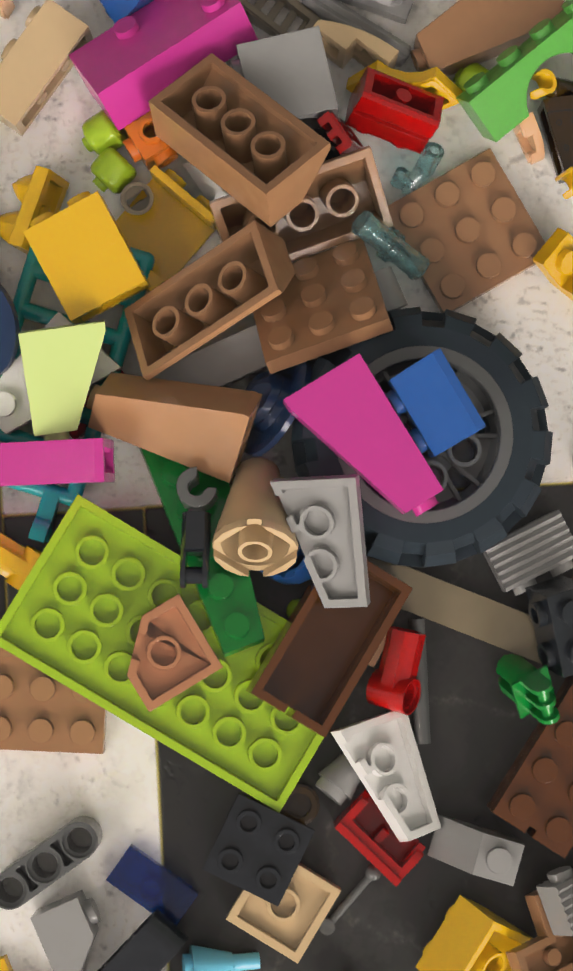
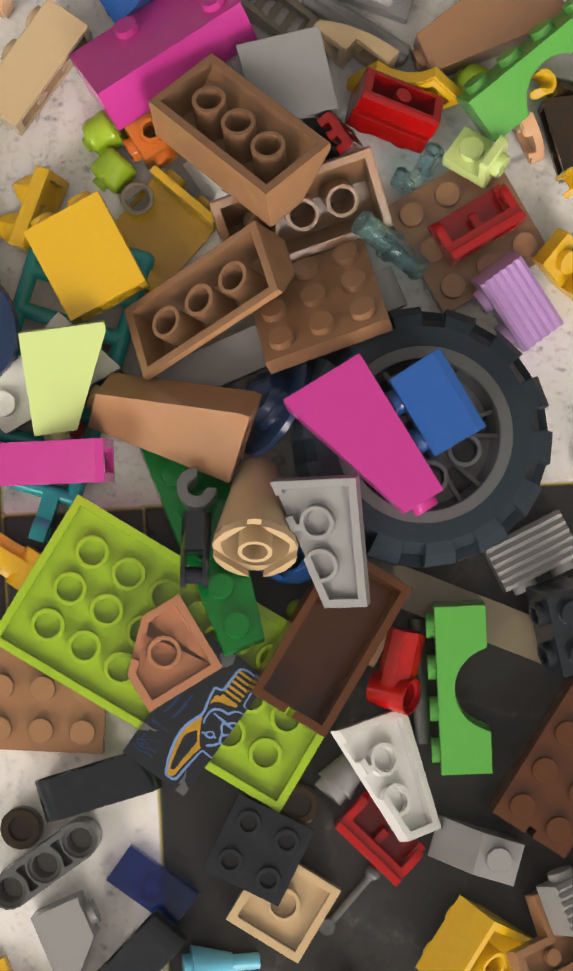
green arm [496,654,560,725] -> none
none -> dark brown tile [0,805,44,850]
none -> black beam [35,753,163,823]
none -> black sticker [122,635,257,796]
none -> bright green arch [425,599,493,775]
none -> red hinge [427,183,527,267]
none -> yellowish green bracket [442,126,510,189]
none -> lavender brick [471,251,564,352]

